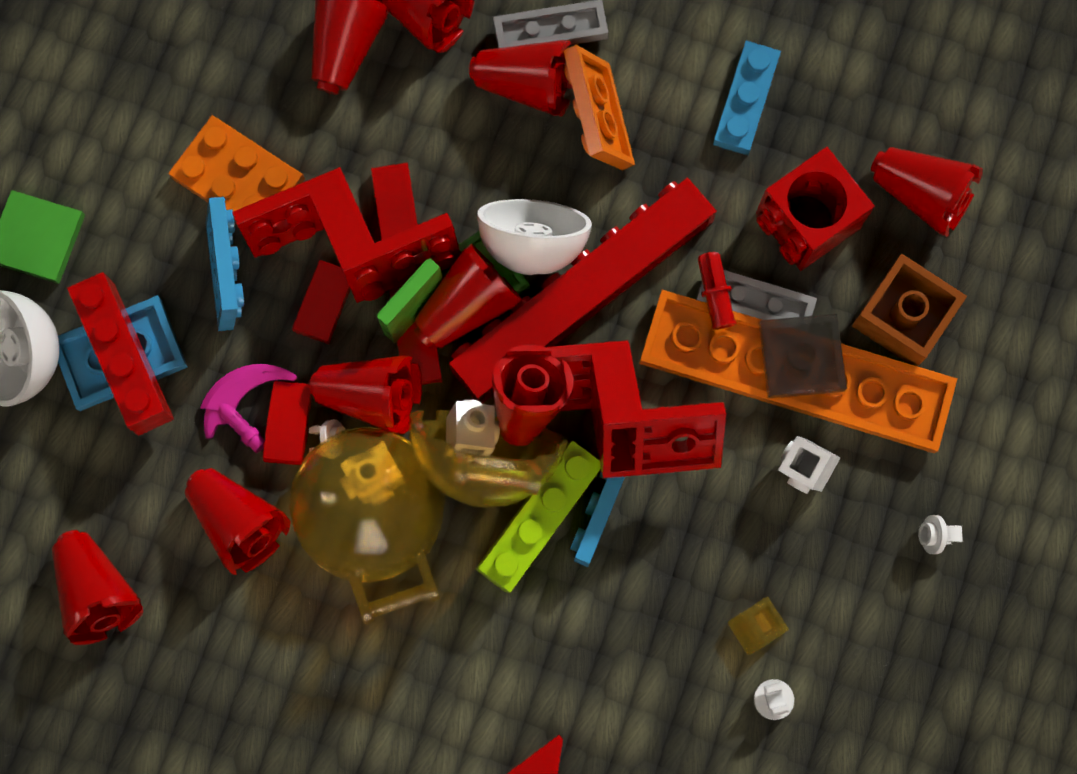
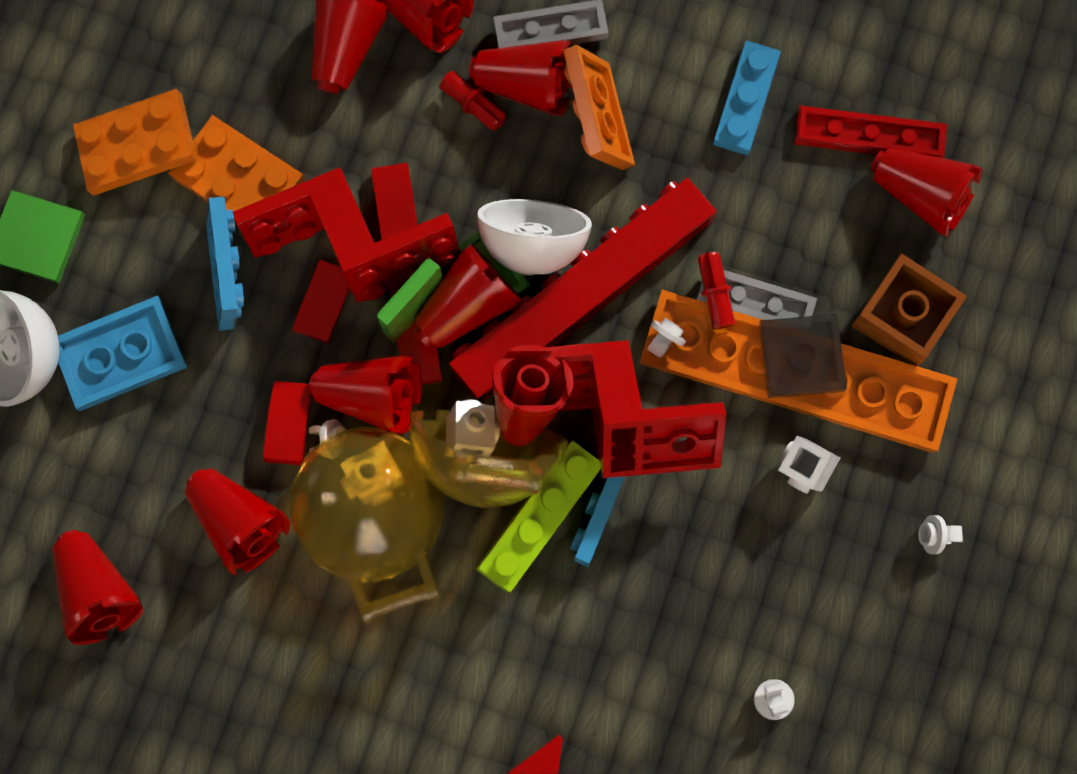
red brick [67,272,174,436] -> none
dark pink piece [200,364,297,453] -> none
clear yellow slope [728,596,789,655] -> none
red brick [756,146,875,271] -> none
none -> orange plate [73,89,197,196]
none -> red axle [439,71,506,131]
none -> white plate [647,318,686,358]
none -> red tile [794,105,947,158]

